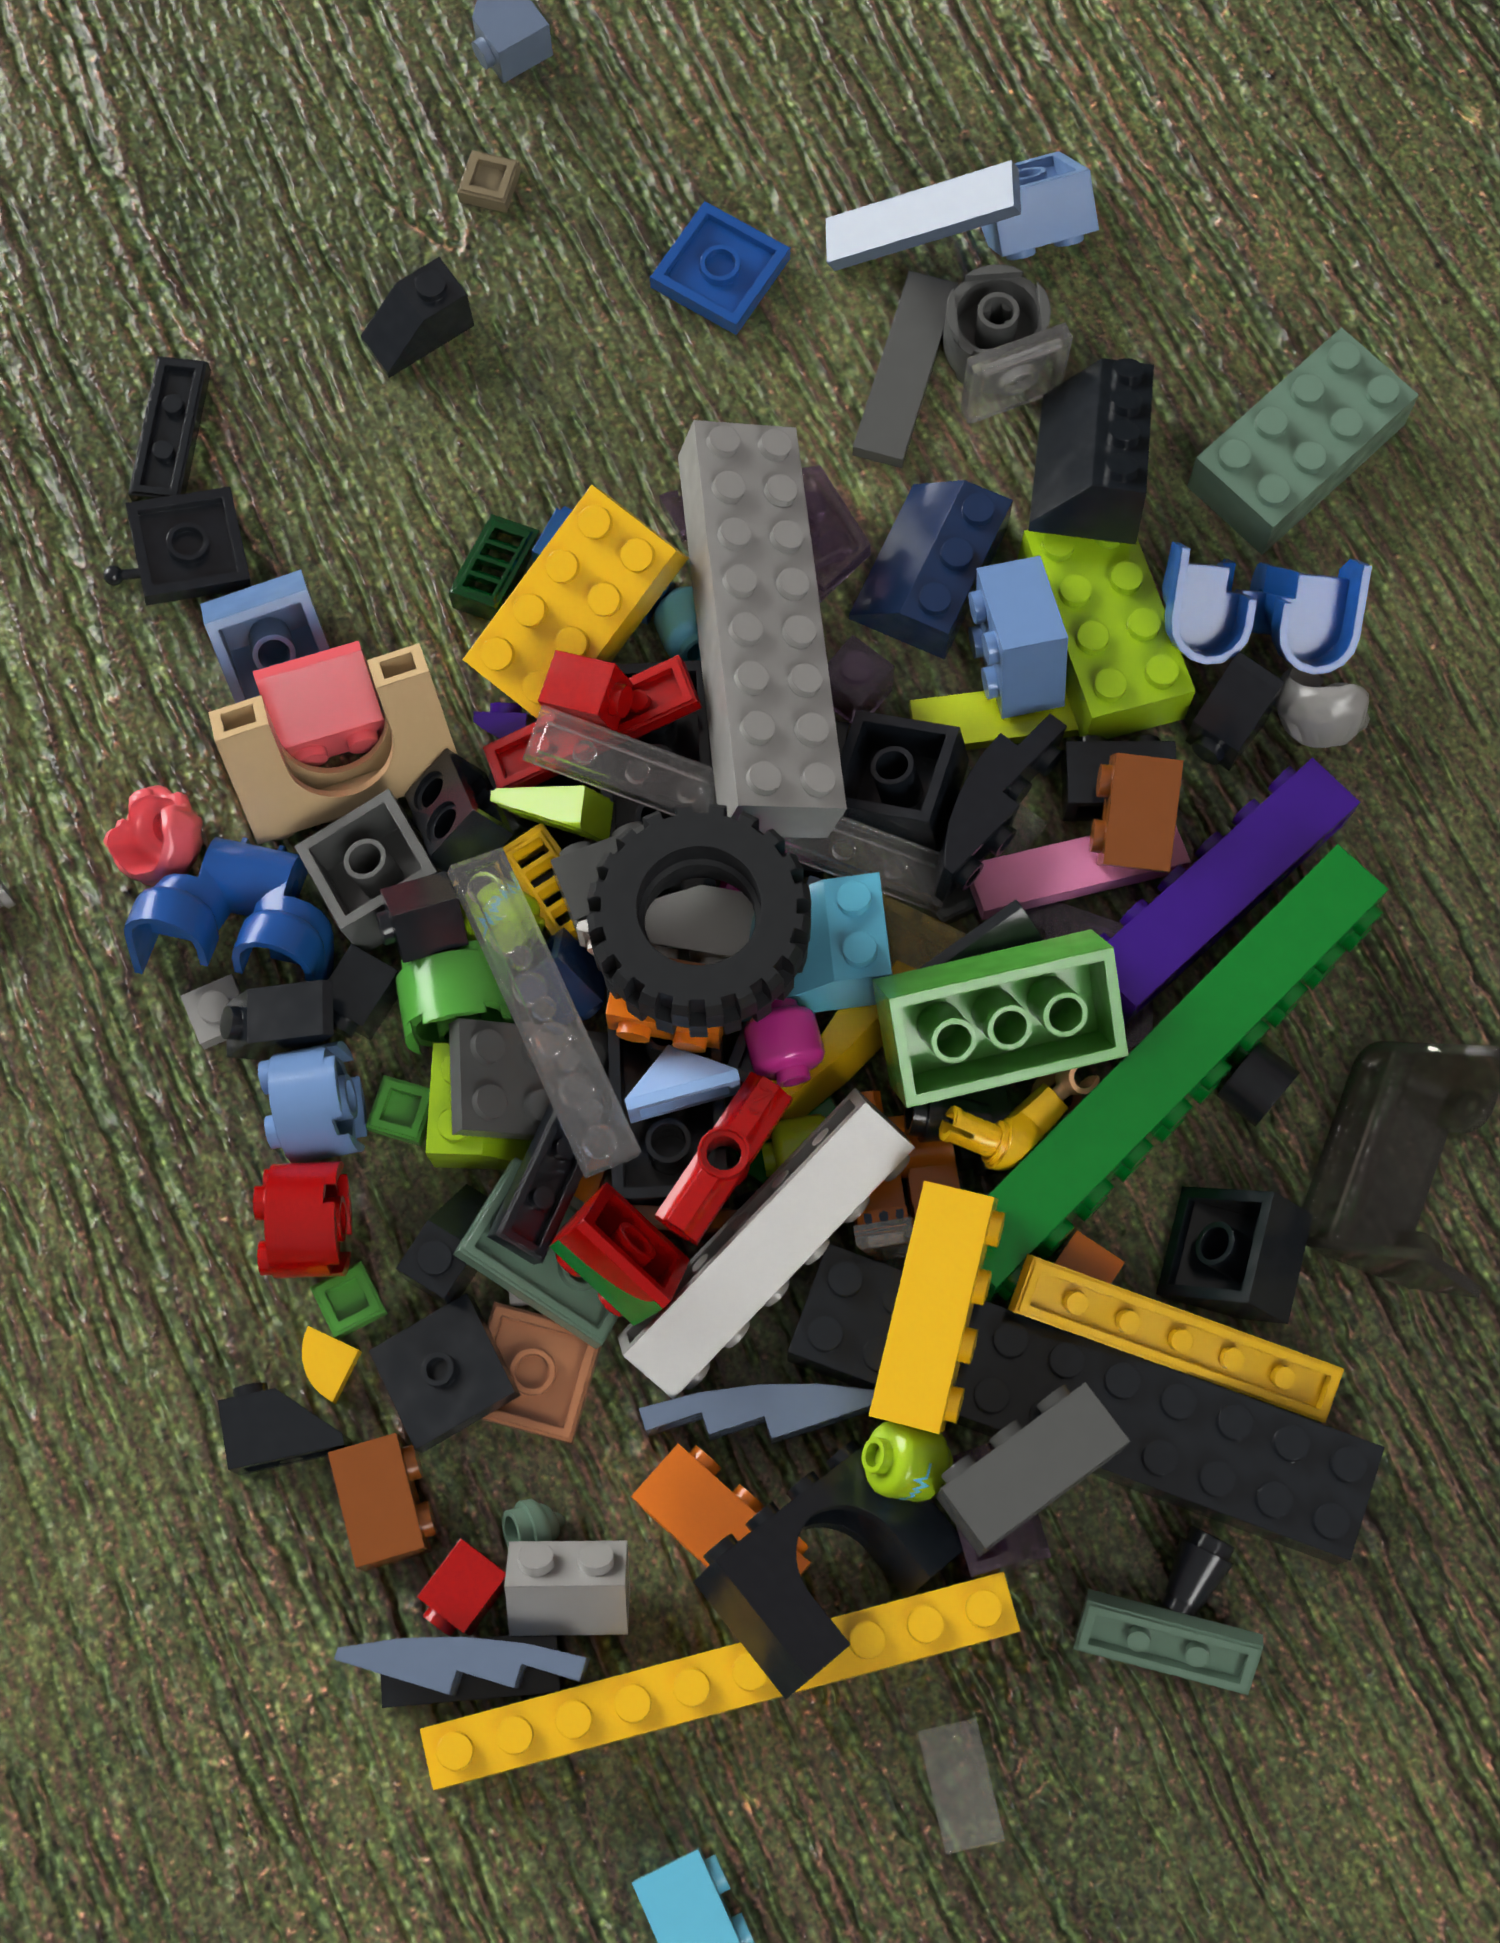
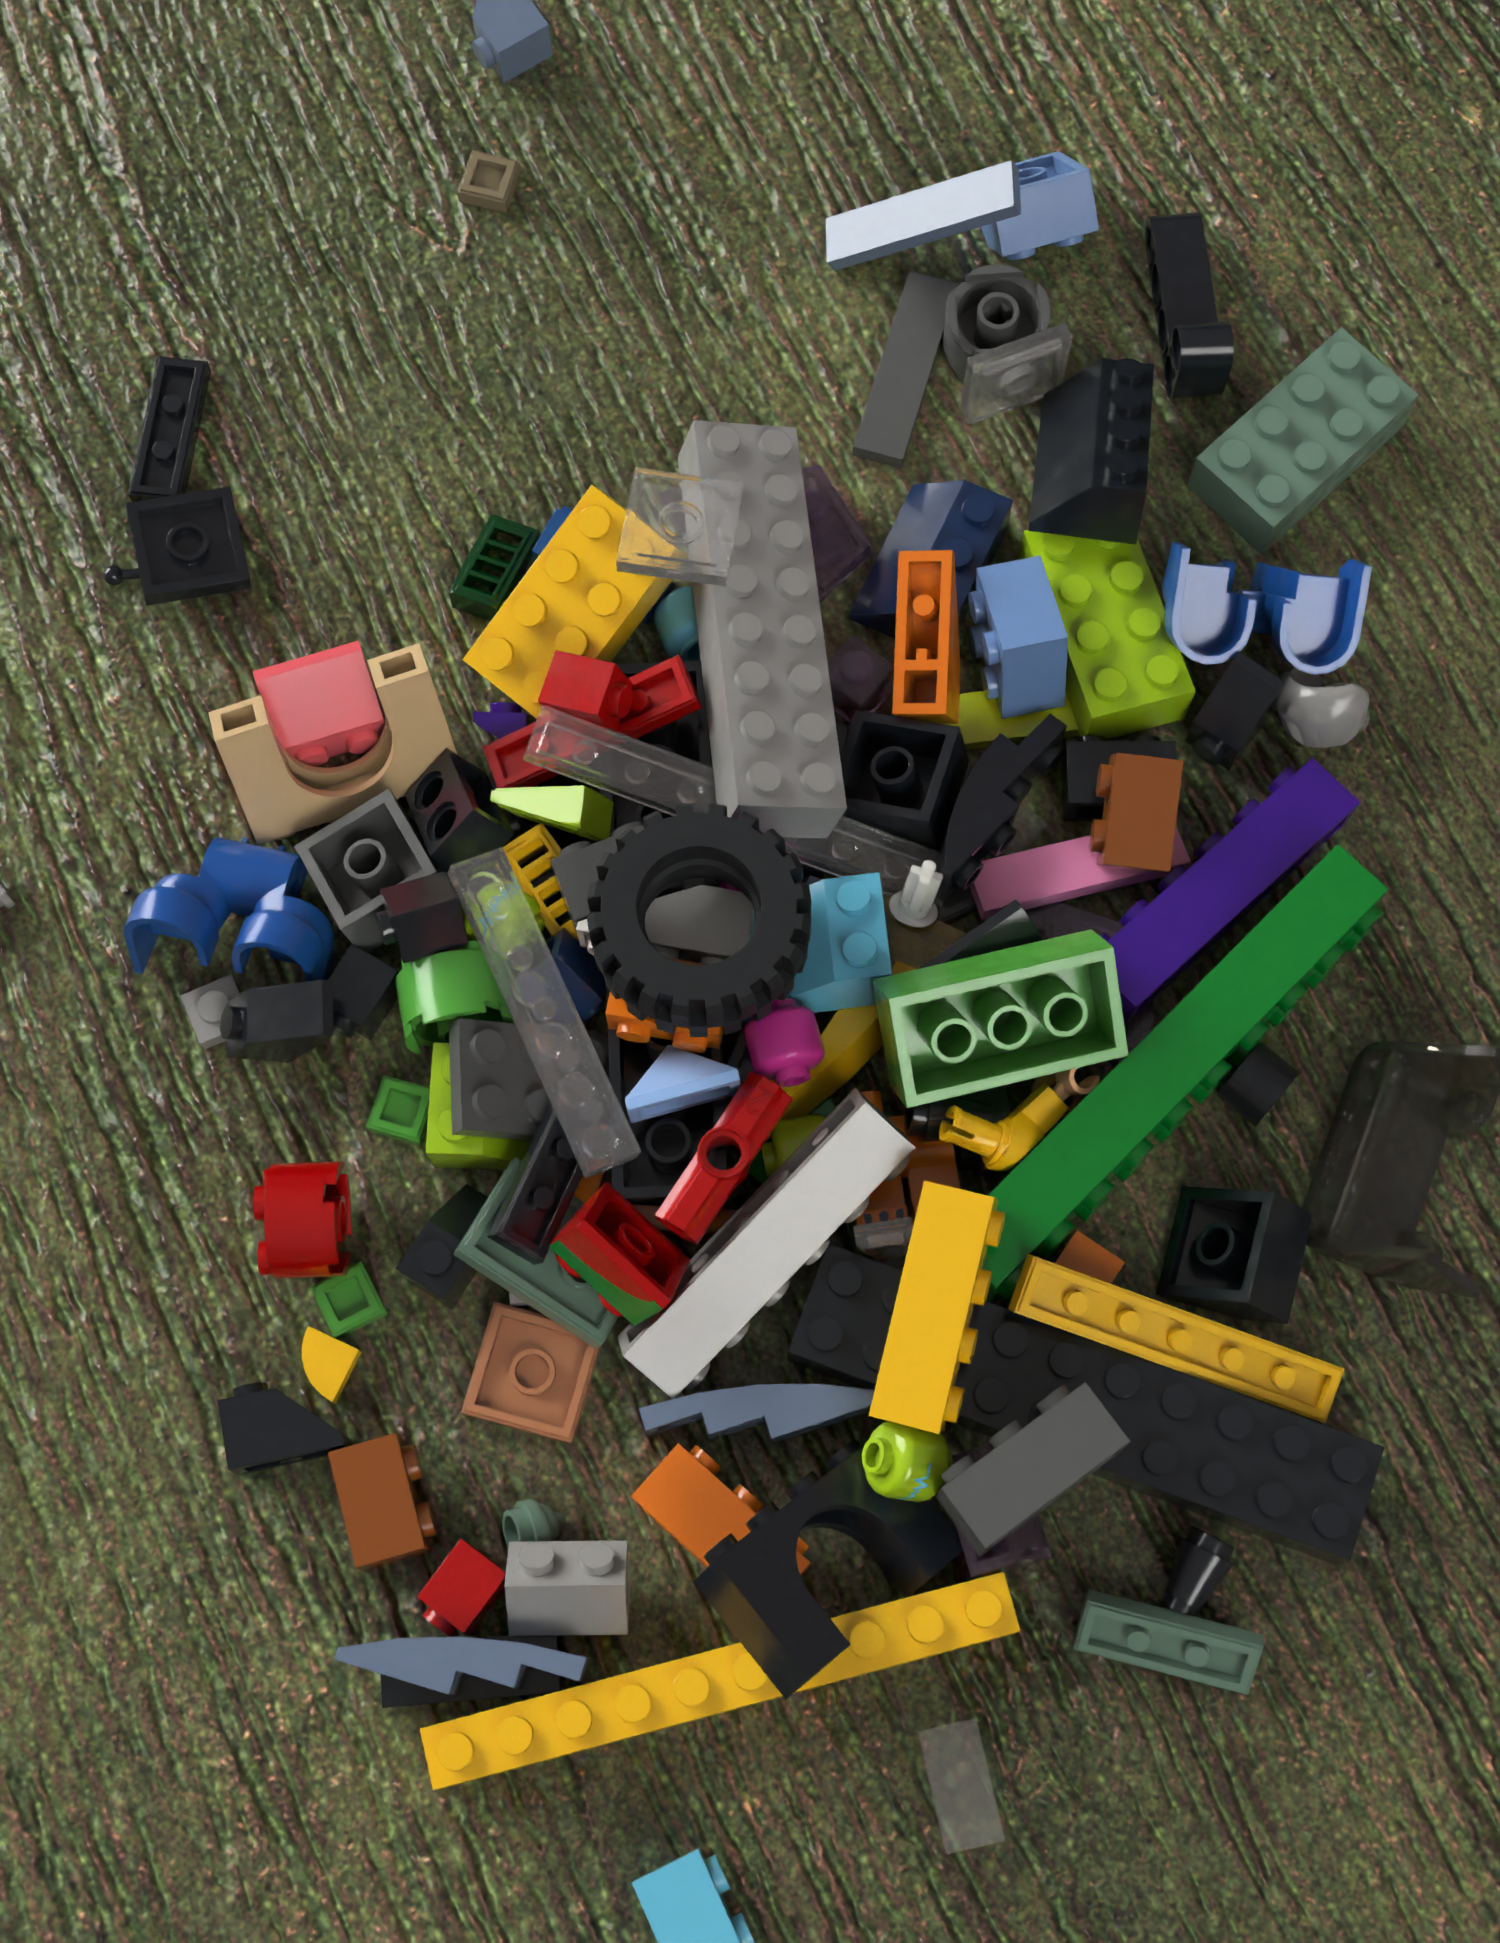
coral hair [103,785,204,887] -> none
medium blue slope [200,570,330,703] -> none
medium blue brick [258,1041,367,1163] -> none
black slope [360,257,474,378] -> none
black plate [369,1293,521,1453] -> none
blue plate [650,201,790,335] -> none
none -> clear tile [616,467,744,587]
none -> white piece [889,860,943,928]
none -> orange slope [892,550,961,724]
none -> black beam [1145,212,1234,399]

